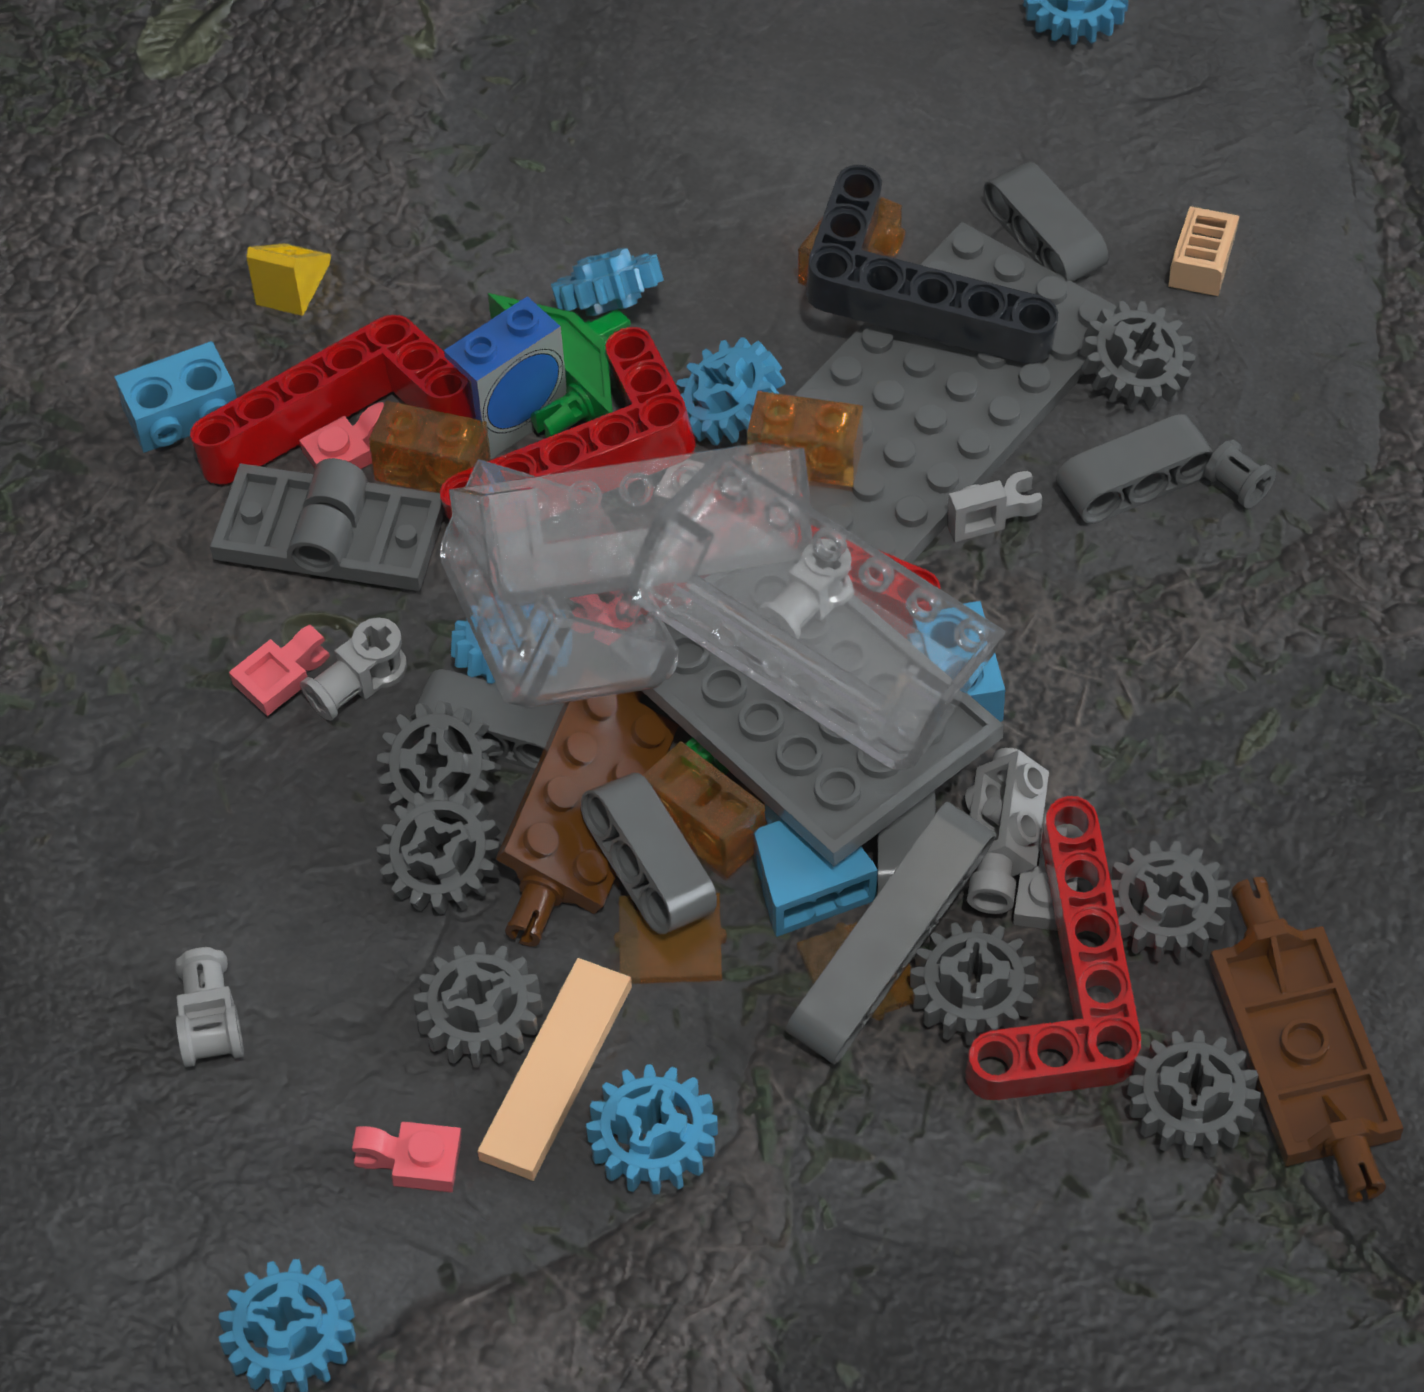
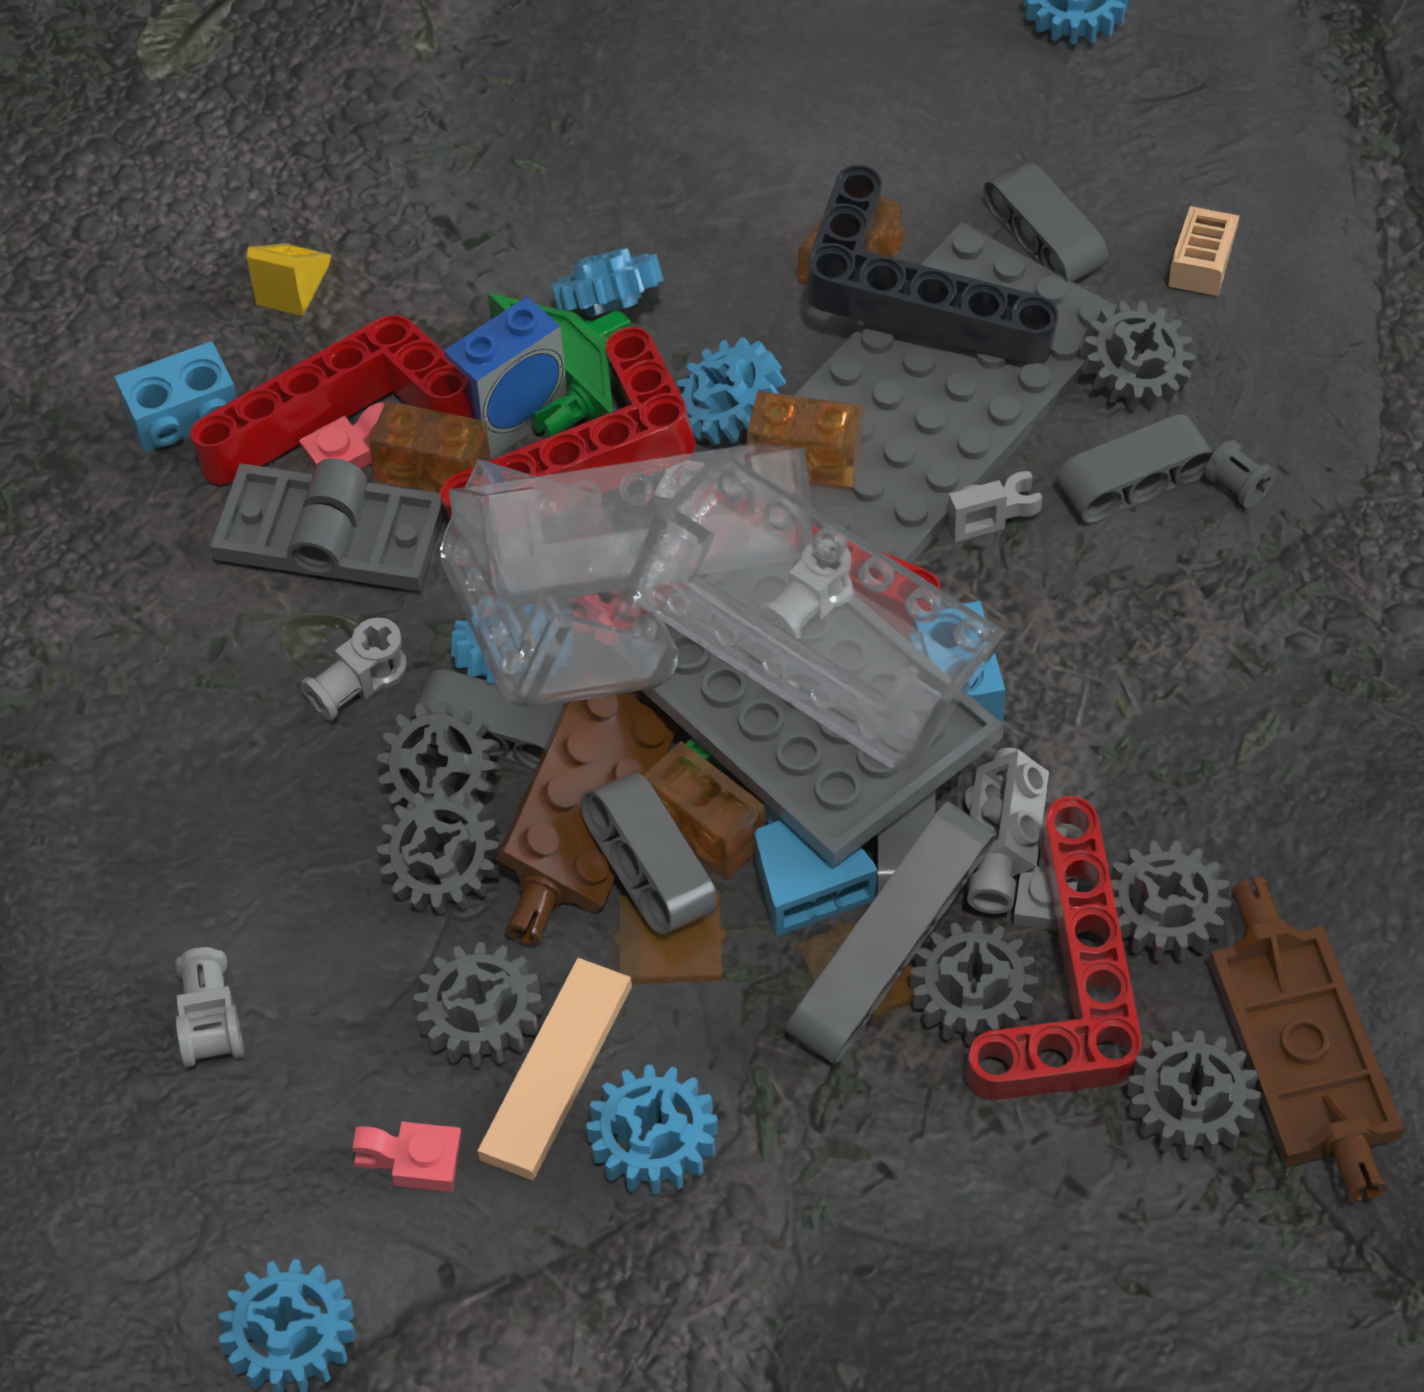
coral plate [229,625,330,716] -> none

